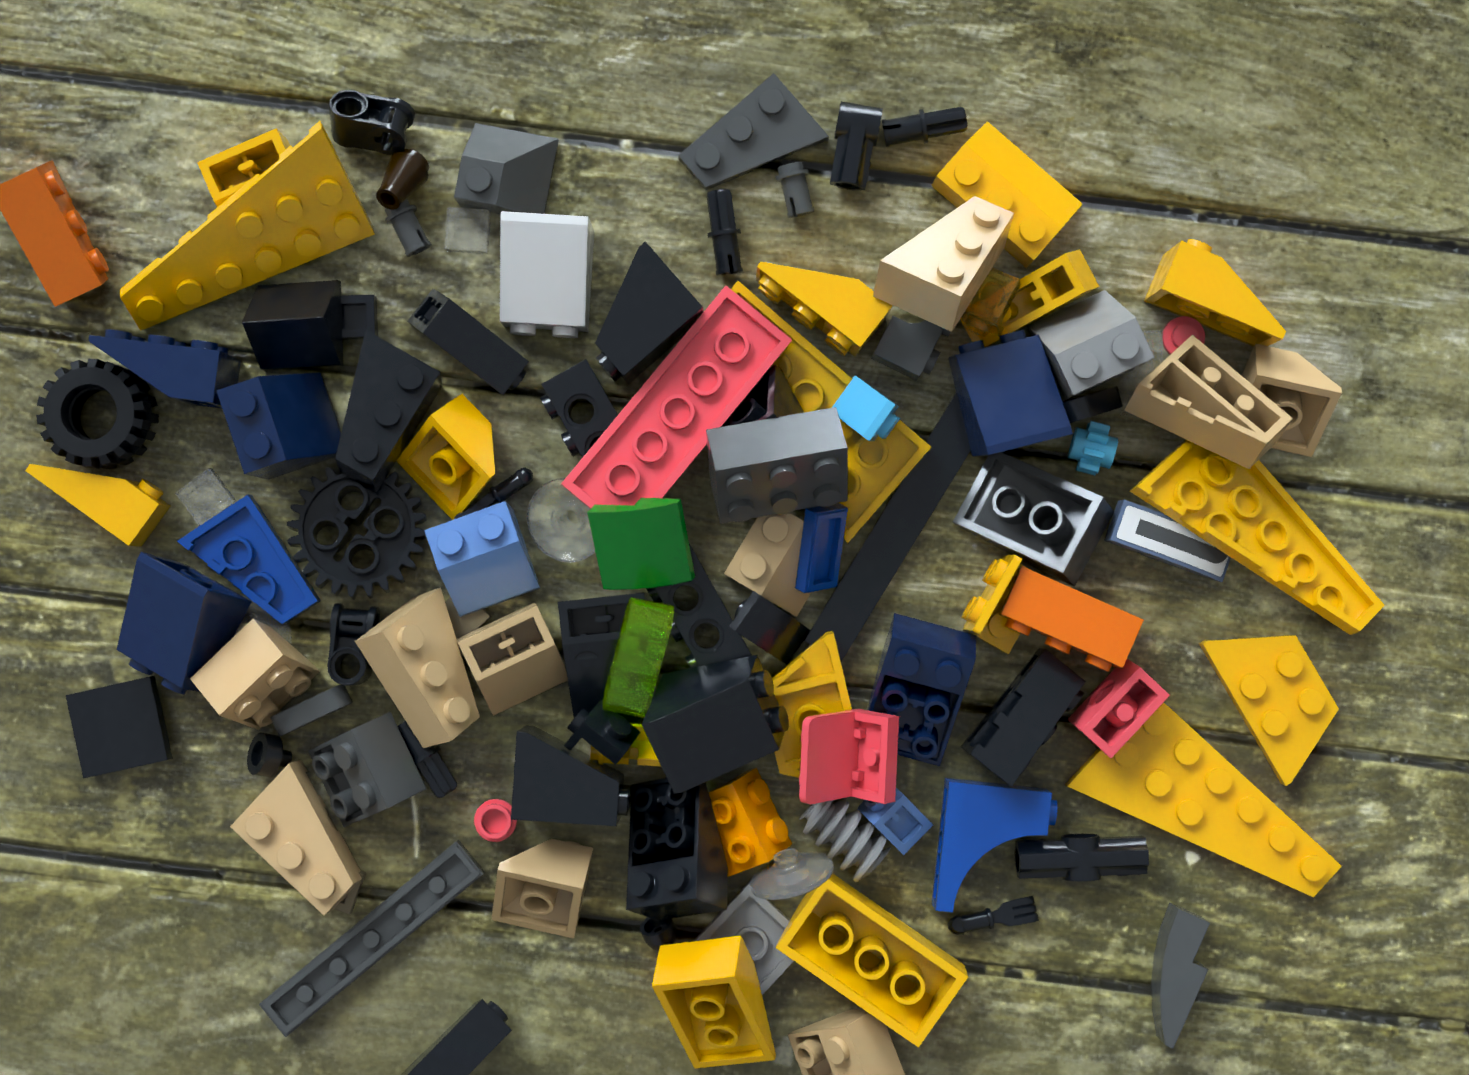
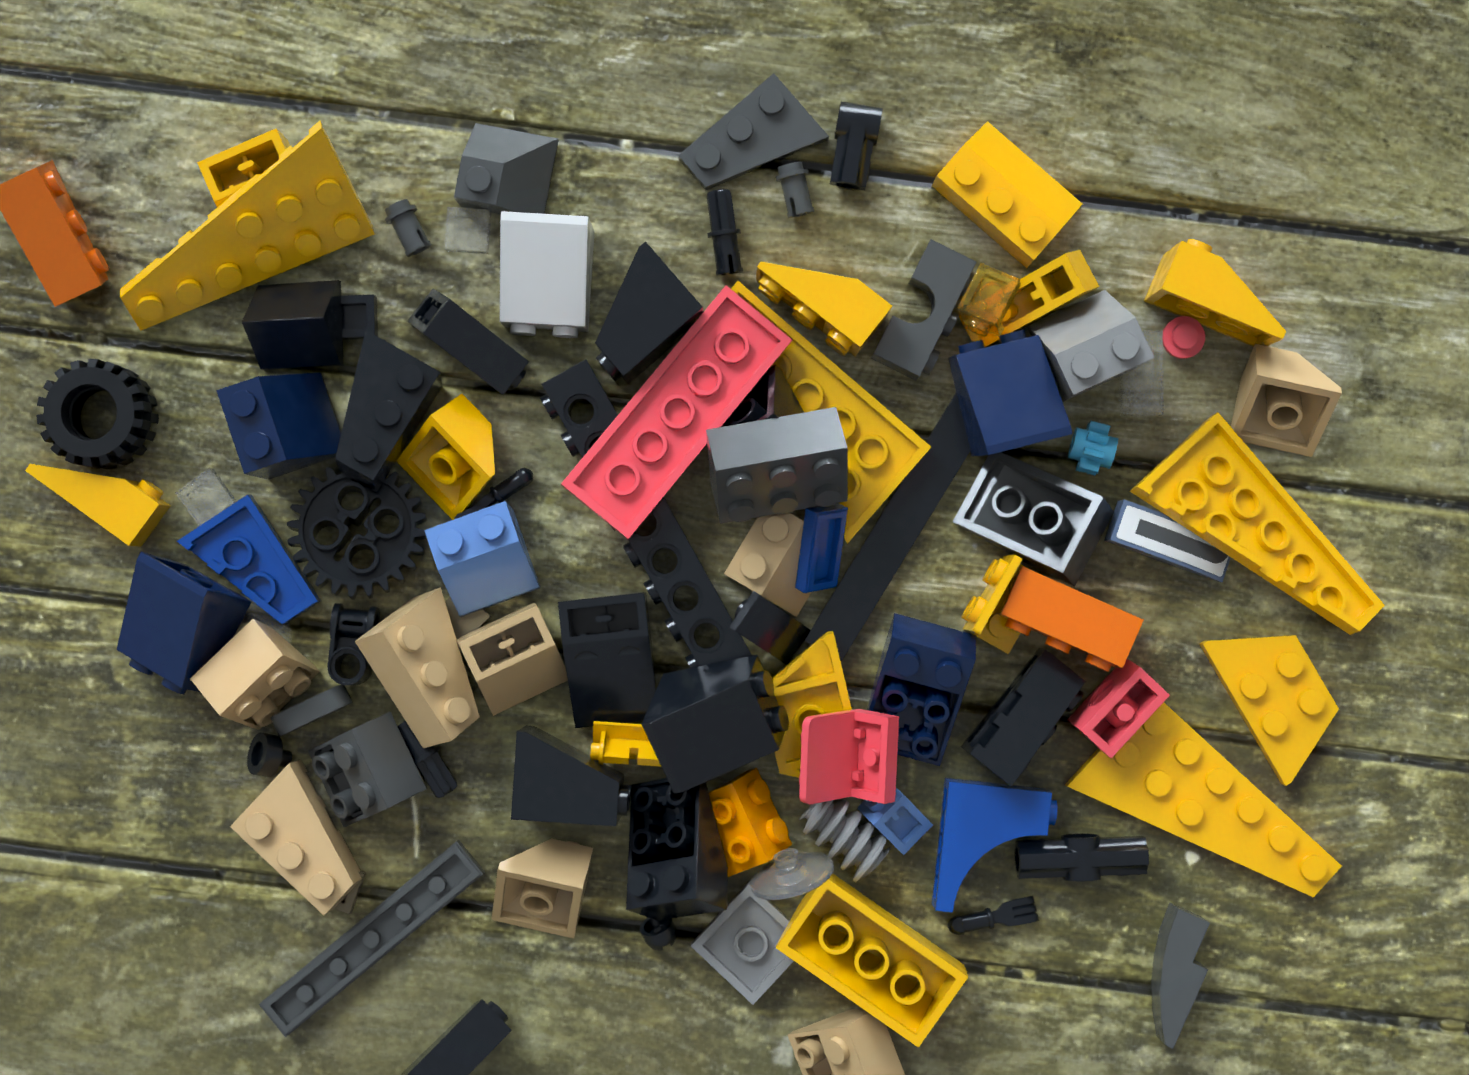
black slope [65,676,173,779] -> none
dark blue slope [89,329,241,409] -> none
black piece [329,90,415,155] -> none
dark brown cone [376,149,429,210] -> none
coral plate [474,799,517,842] -> none
clear dish [527,478,595,562] -> none
black bracket [564,700,640,765] -> none
green slope [587,498,695,590] -> none
clear neon green beam [602,597,674,718] -> none
yellow slope [652,935,776,1069] -> none
medium azure slope [832,375,900,441] -> none
tan wedge [873,196,1014,332] -> none
black axle [882,107,968,147] -> none
black beam [1063,386,1123,423] -> none
tan wedge [1124,335,1293,469] -> none

